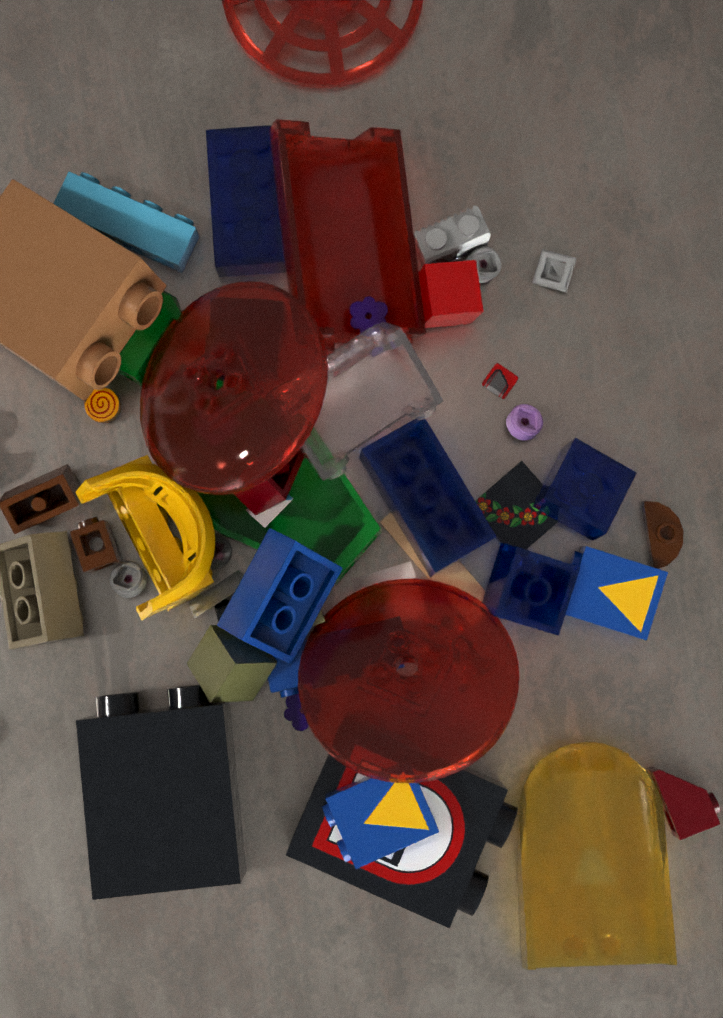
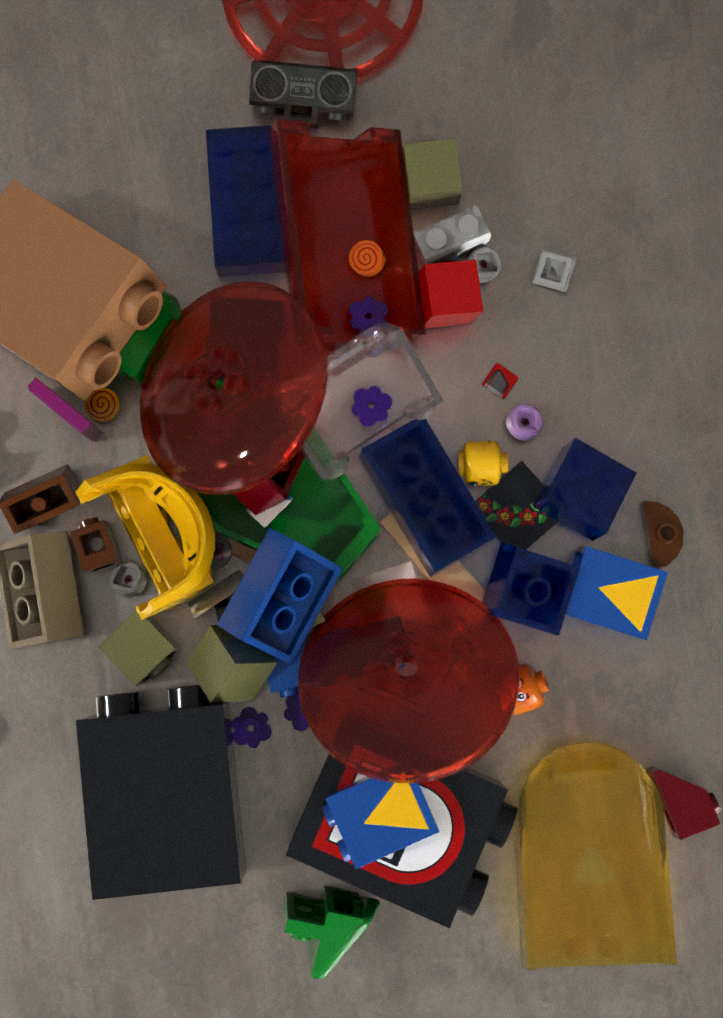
medium azure brick [53,172,199,273] -> none
none -> magenta tile [27,377,104,442]
none -> olive head [98,611,181,686]
none -> nougat tile [230,541,257,563]
none -> dark purple plant [232,707,272,748]
none -> pearl dark grey piece [249,59,358,129]
none -> green piece [283,886,380,979]
none -> orange tile [349,240,385,277]
none -> dark purple plant [351,386,392,427]
none -> olive head [402,138,463,210]
none -> yellow head [457,440,508,486]
none -> orange head [494,663,549,715]

